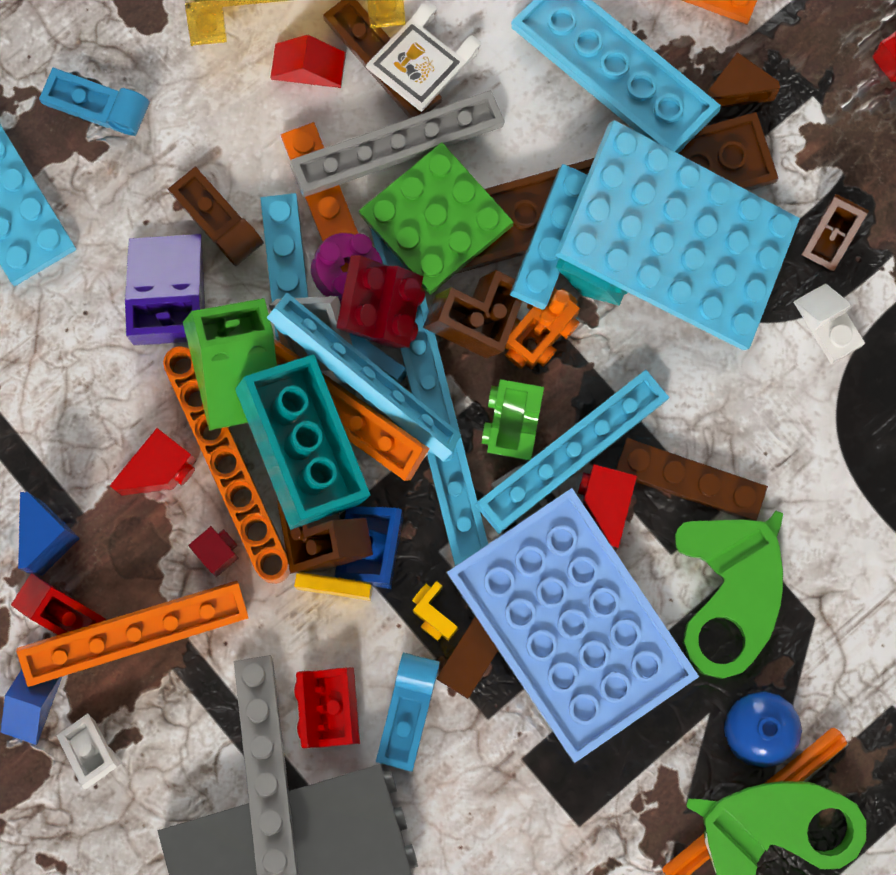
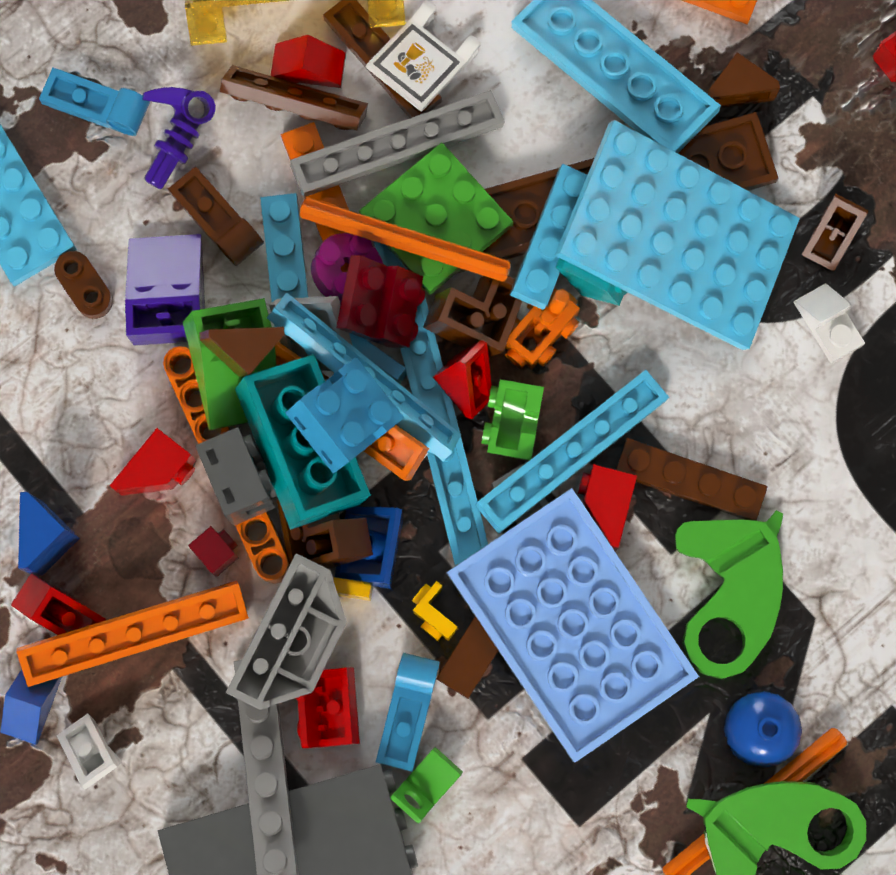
none -> reddish brown plate [54,251,113,319]
none -> dark purple piece [142,87,216,189]
none -> dark grey piece [195,427,277,526]
none -> reddish brown slope [199,327,285,377]
none -> reddish brown plate [220,65,368,131]
none -> light grey wedge [226,553,347,710]
none -> dark azure piece [285,357,404,474]
none -> orange axle [300,198,511,282]
none -> bright green bracket [390,747,463,824]
none -> red slope [433,340,492,419]

